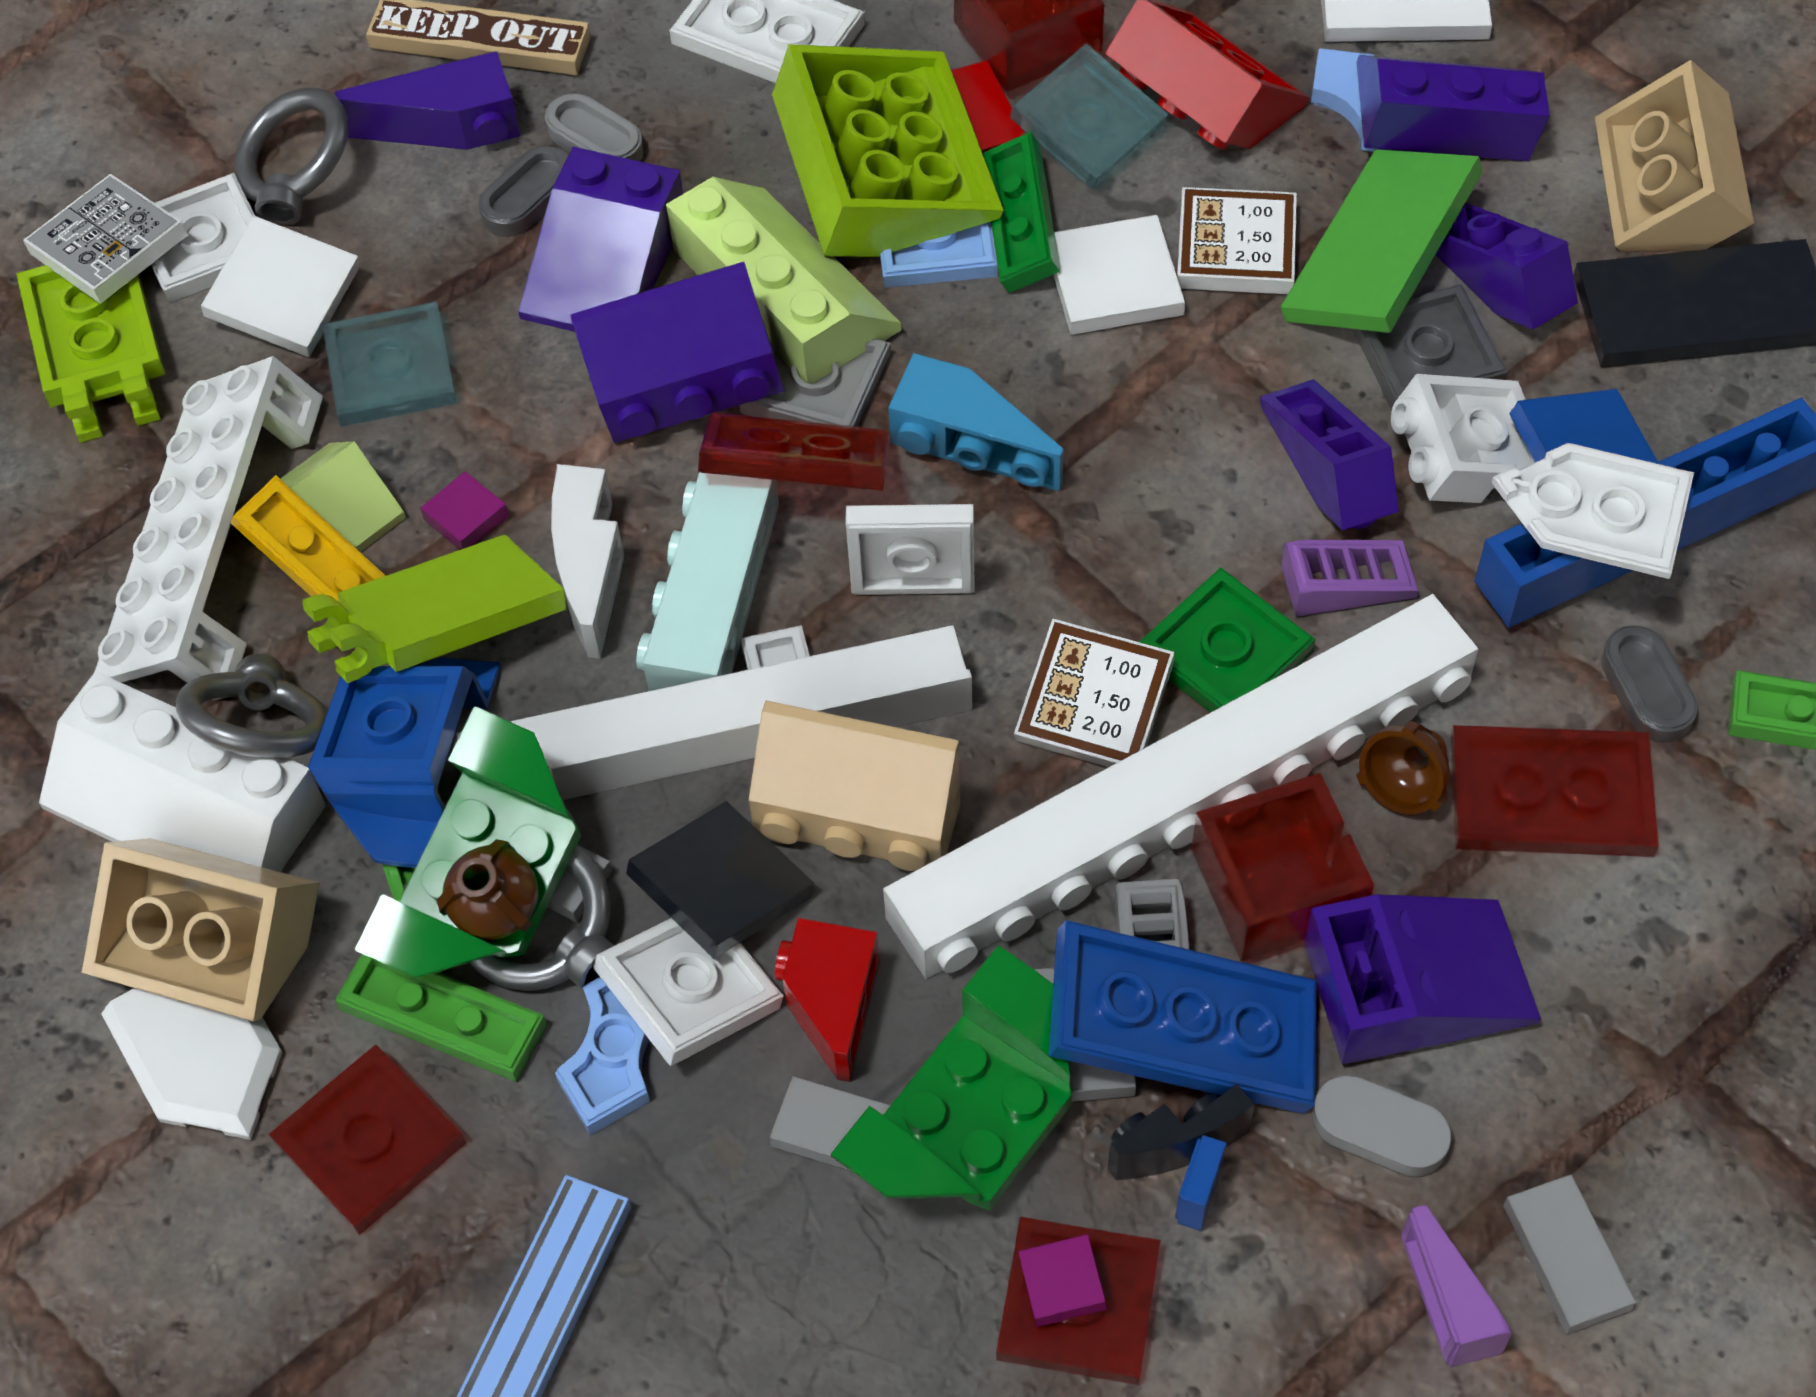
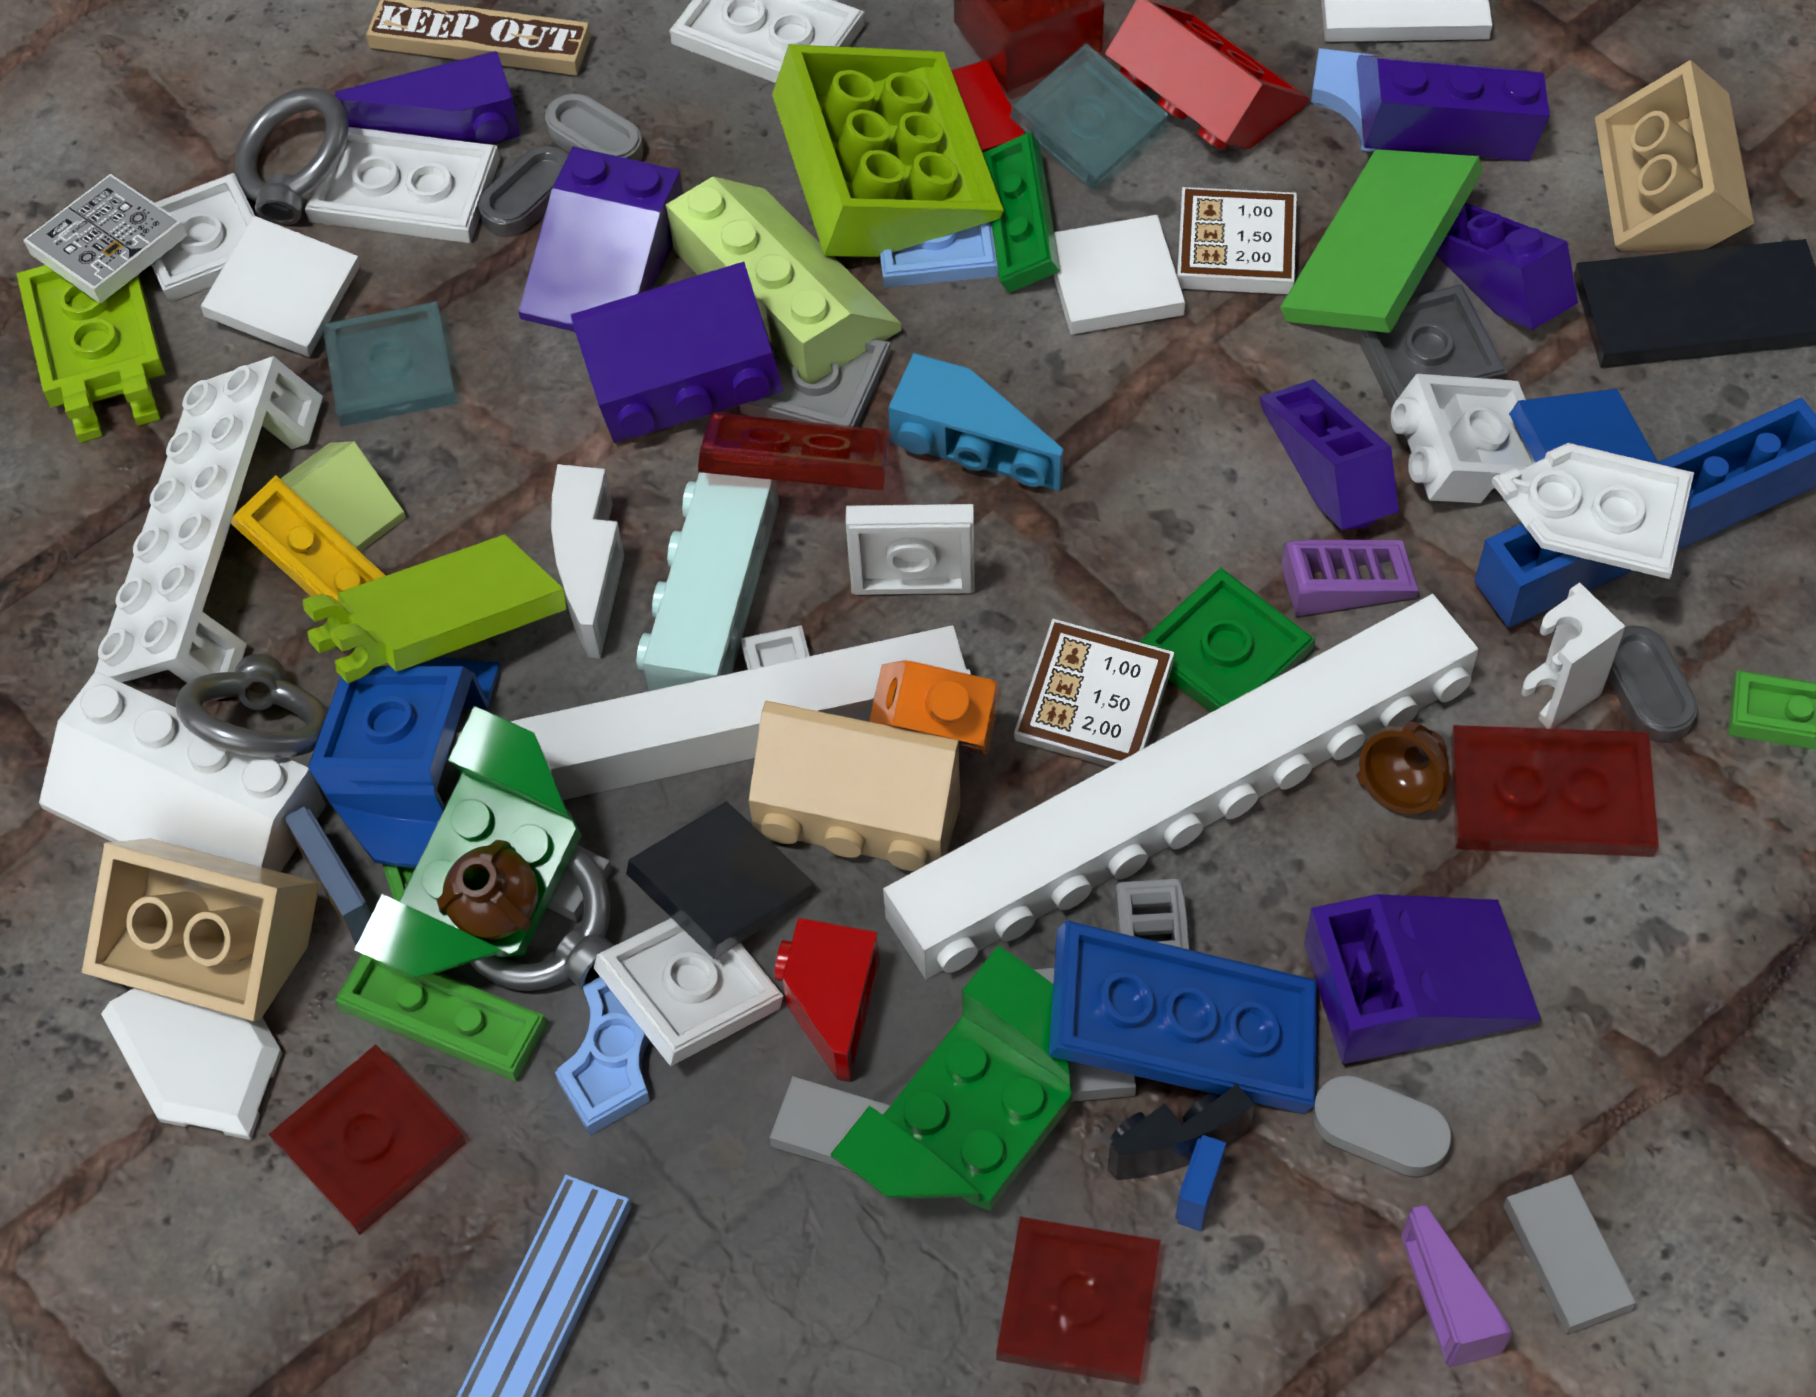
magenta tile [420,471,509,550] -> none
magenta tile [1018,1234,1107,1327] -> none
clear red piece [1191,773,1375,962] -> none
none -> sand blue tile [284,806,371,945]
none -> white tile [305,127,500,243]
none -> orange torso [869,660,1001,755]
none -> white hinge [1521,583,1626,731]

